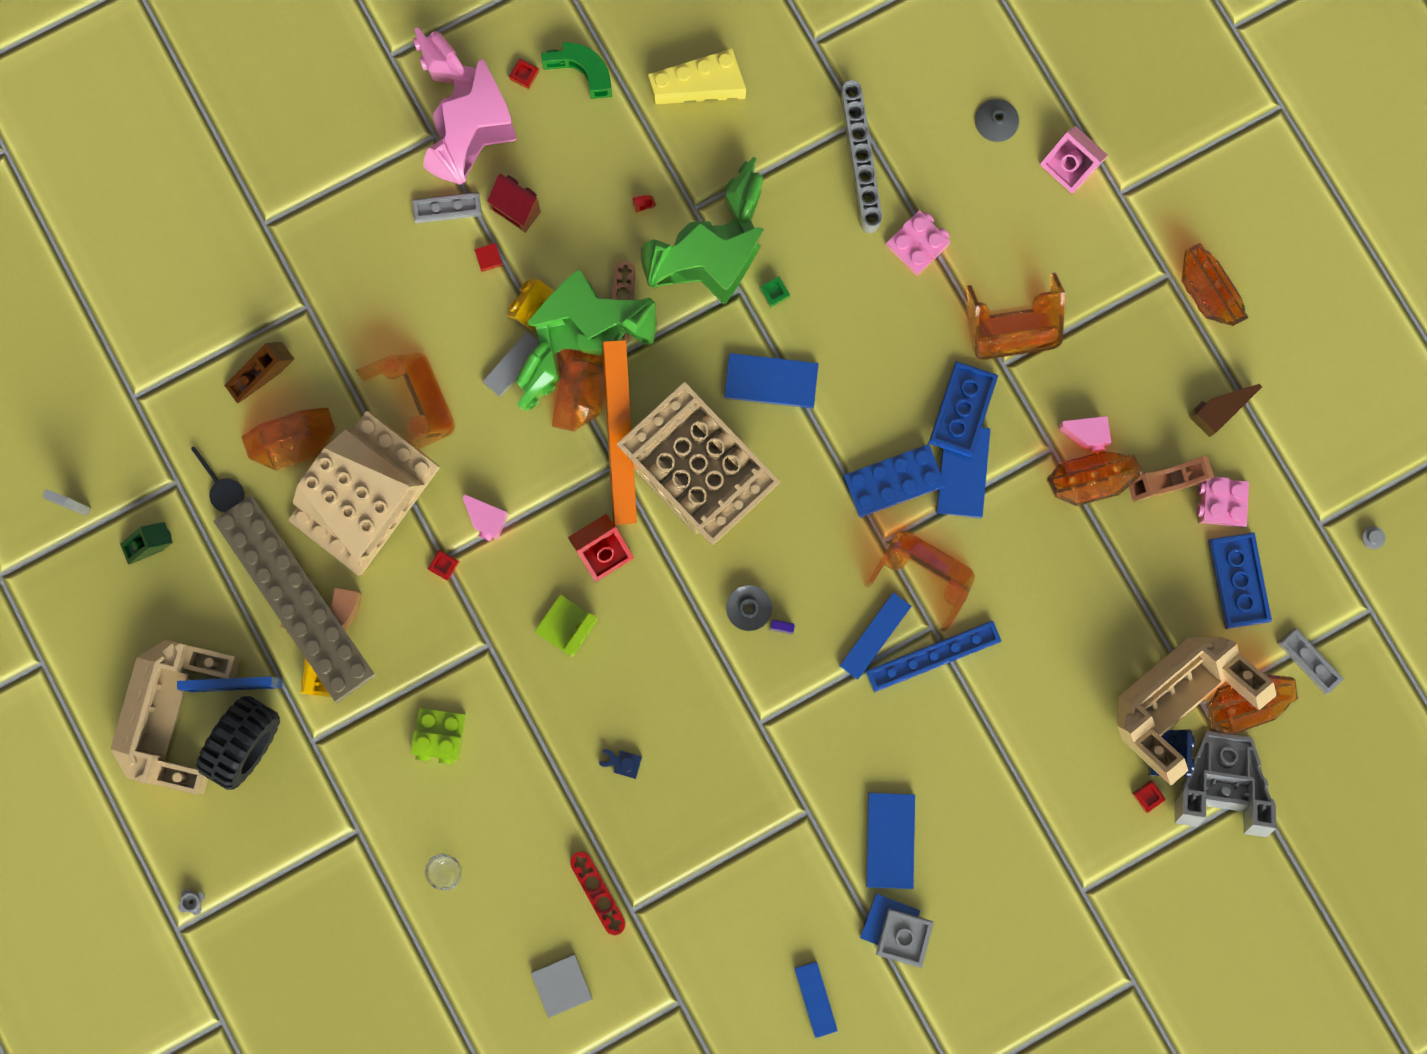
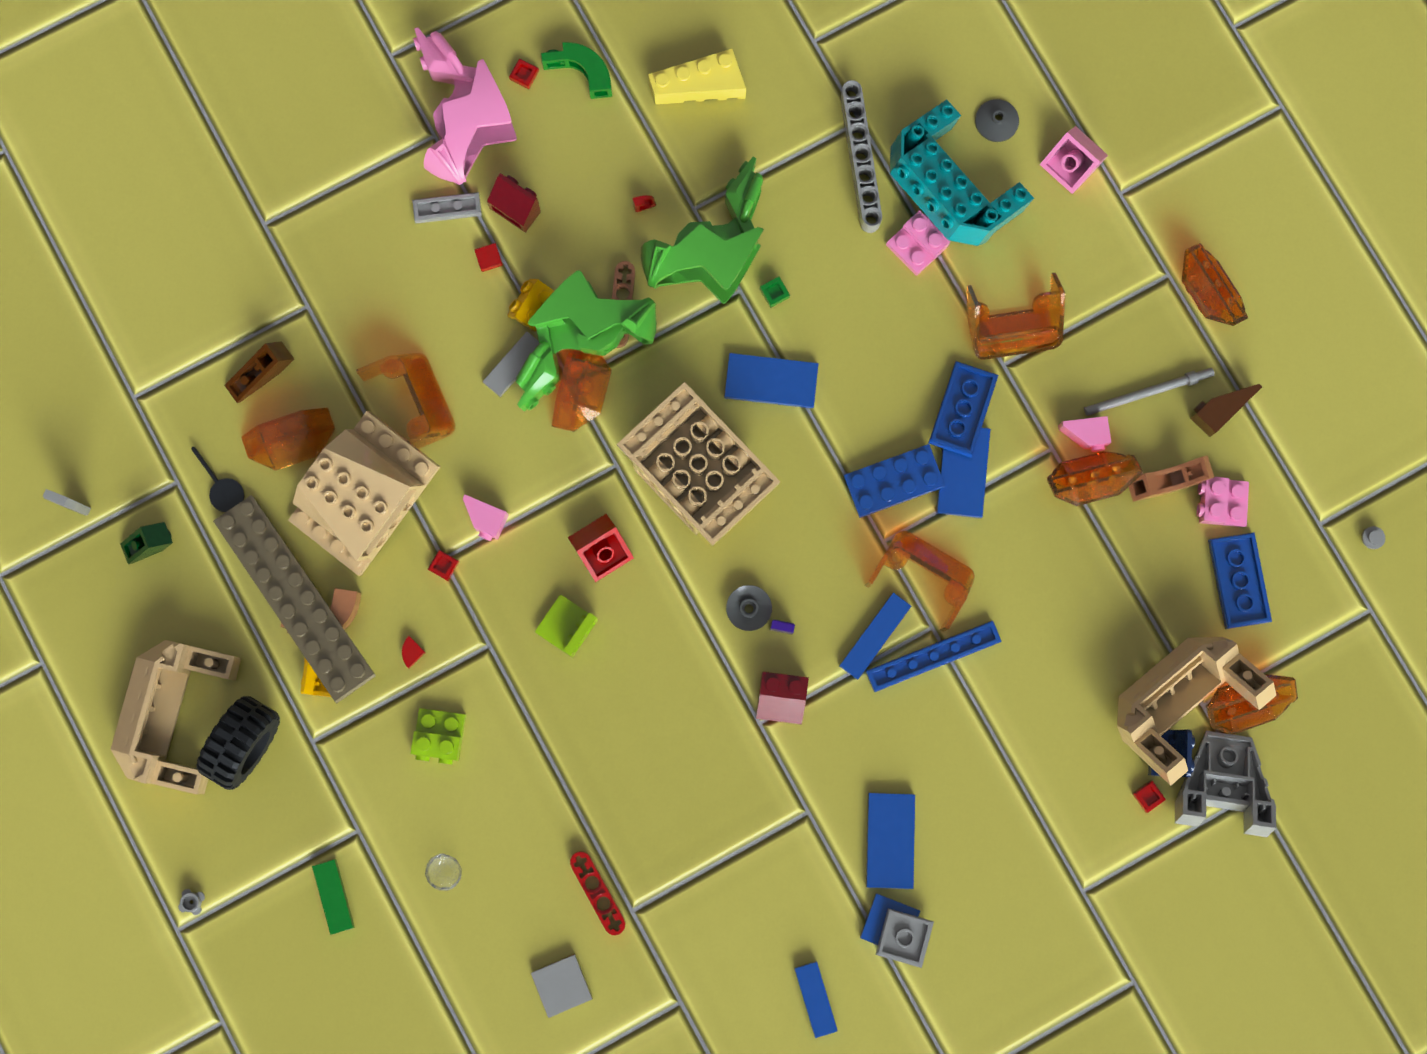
blue tile [177,677,282,692] -> none
dark blue plate [599,749,642,779] -> none
orange tile [602,340,637,525] -> none
light grey tile [1277,628,1344,695] -> none
none -> green tile [312,859,355,935]
none -> red tile [402,636,426,669]
none -> slope [756,672,809,725]
none -> teal wedge [890,99,1034,246]
none -> light grey bar [1084,367,1214,416]

